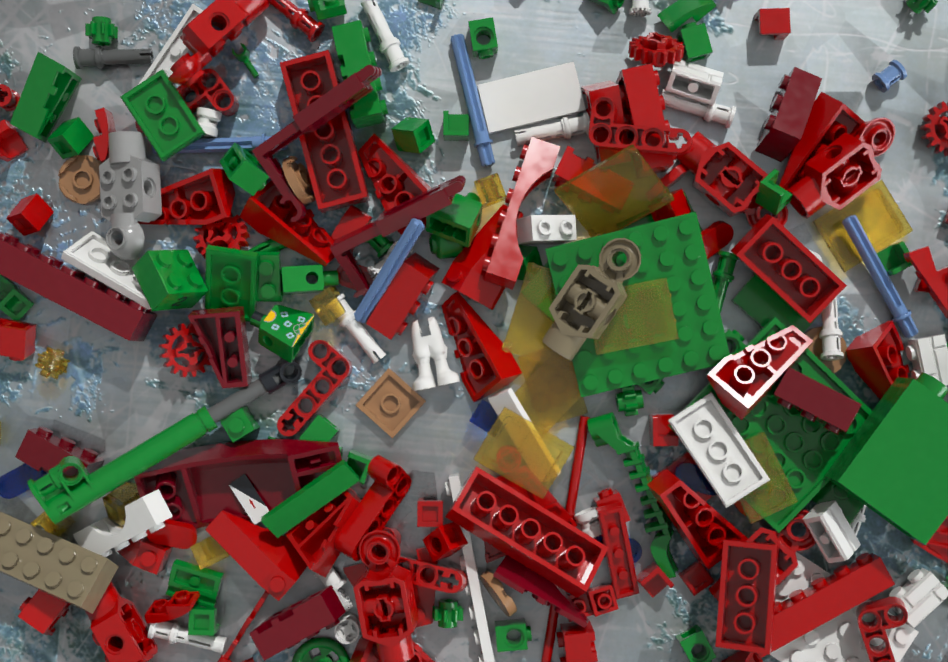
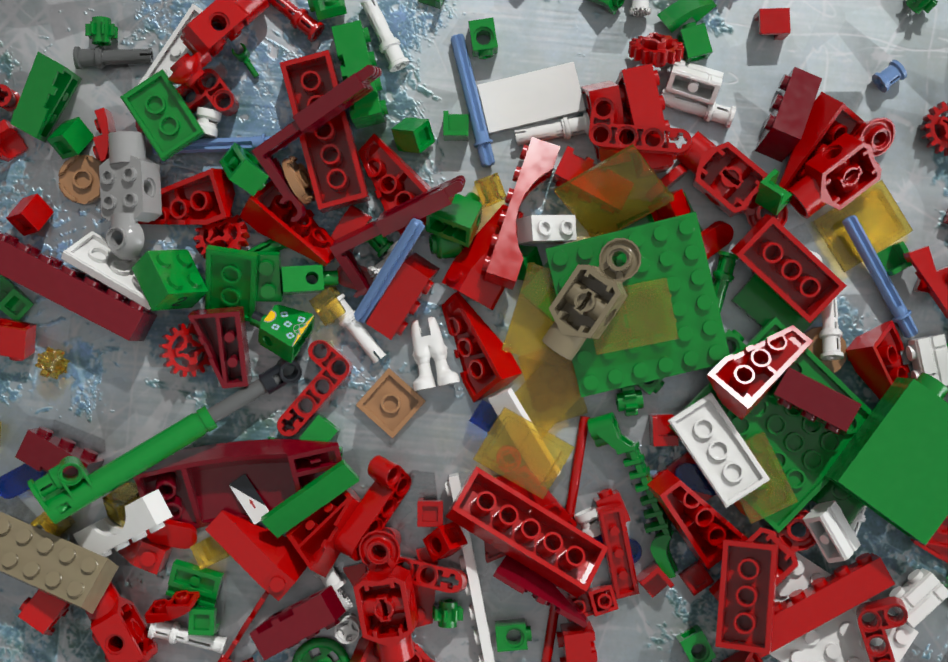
green brick [220,406,260,443] -> none
green panel [346,450,373,485] -> none
medium nougat tile [479,571,517,617] -> none

